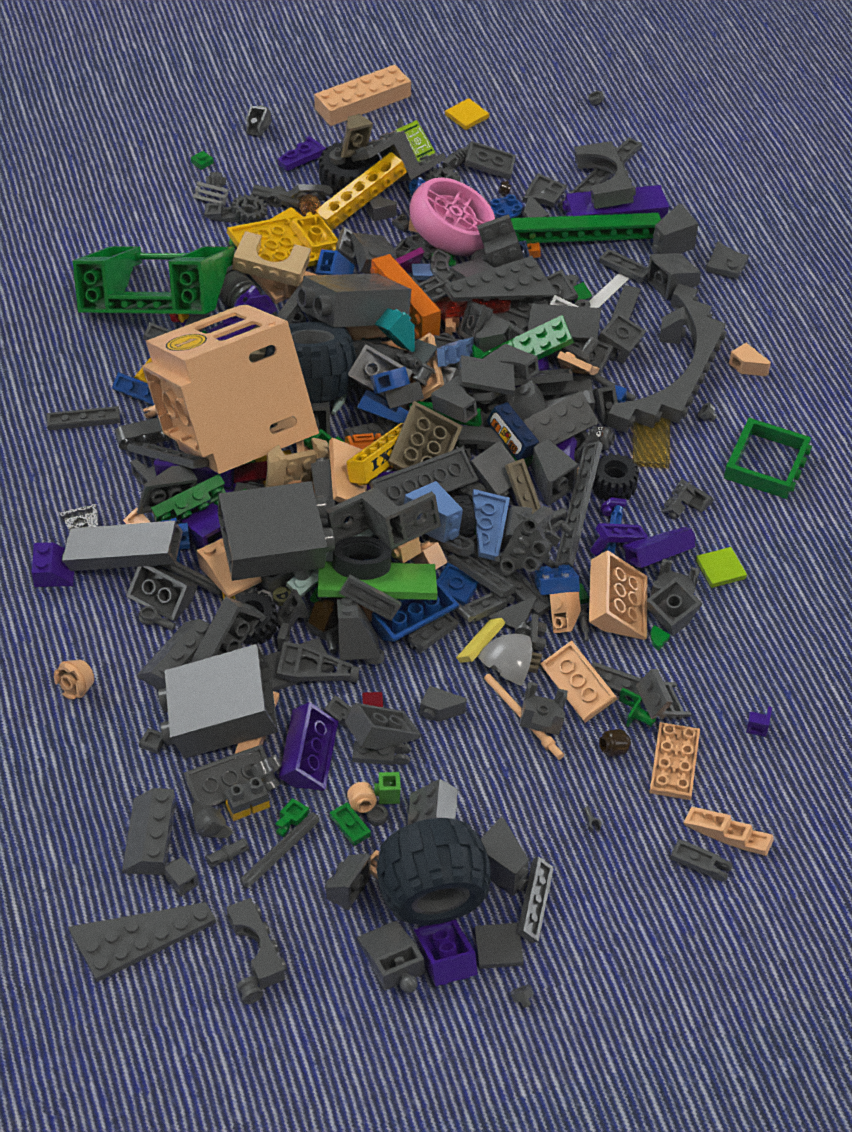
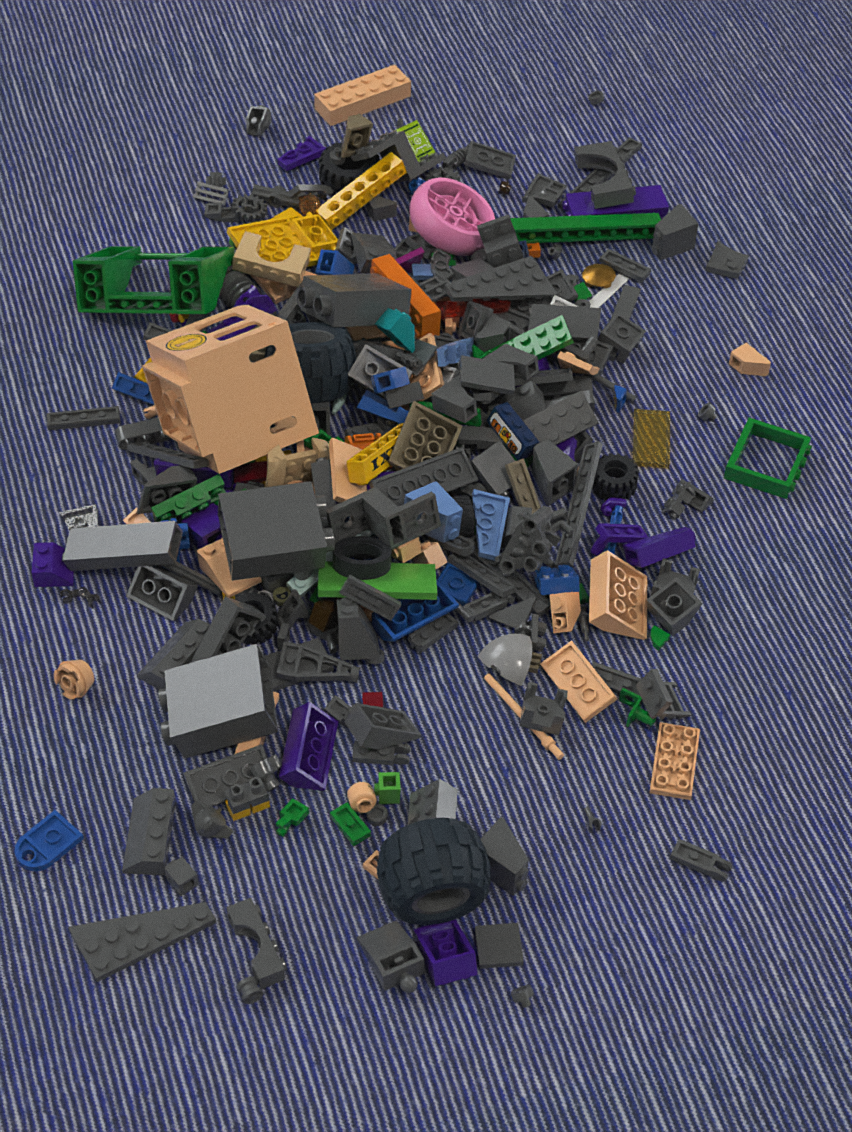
dark grey plate [138,606,176,631] -> none
dark grey tile [139,728,165,754] -> none
green plate [191,151,214,170] -> none
dark grey pin [205,838,249,869] -> none
dark grey axle [240,812,319,888] -> none
dark grey slope [325,853,371,910] -> none
dark grey tile [392,213,409,232] -> none
dark grey bush [413,363,436,387] -> none
dark grey slope [420,686,467,722] -> none
yellow tile [445,98,489,130] -> none
light yellow tile [456,618,505,663] -> none
blue dish [491,195,523,218] -> none
dark grey plate [517,857,554,943] -> none
dark grey head [588,426,615,450] -> none
dark grey slope [593,386,618,425] -> none
dark brown head [599,729,631,757] -> none
dark grey arch [606,283,727,433] -> none
dark grey slope [646,253,701,300] -> none
dark grey slope [659,307,688,344] -> none
light nougat slope [684,807,774,856] -> none
lime tile [696,547,747,588] -> none
dark purple panel [746,706,772,737] -> none
none -> blue tile [15,810,84,872]
none -> clear smoke arm [60,587,101,609]
none -> dark grey arm [548,244,563,259]
none -> pearl gold dish [582,264,616,288]

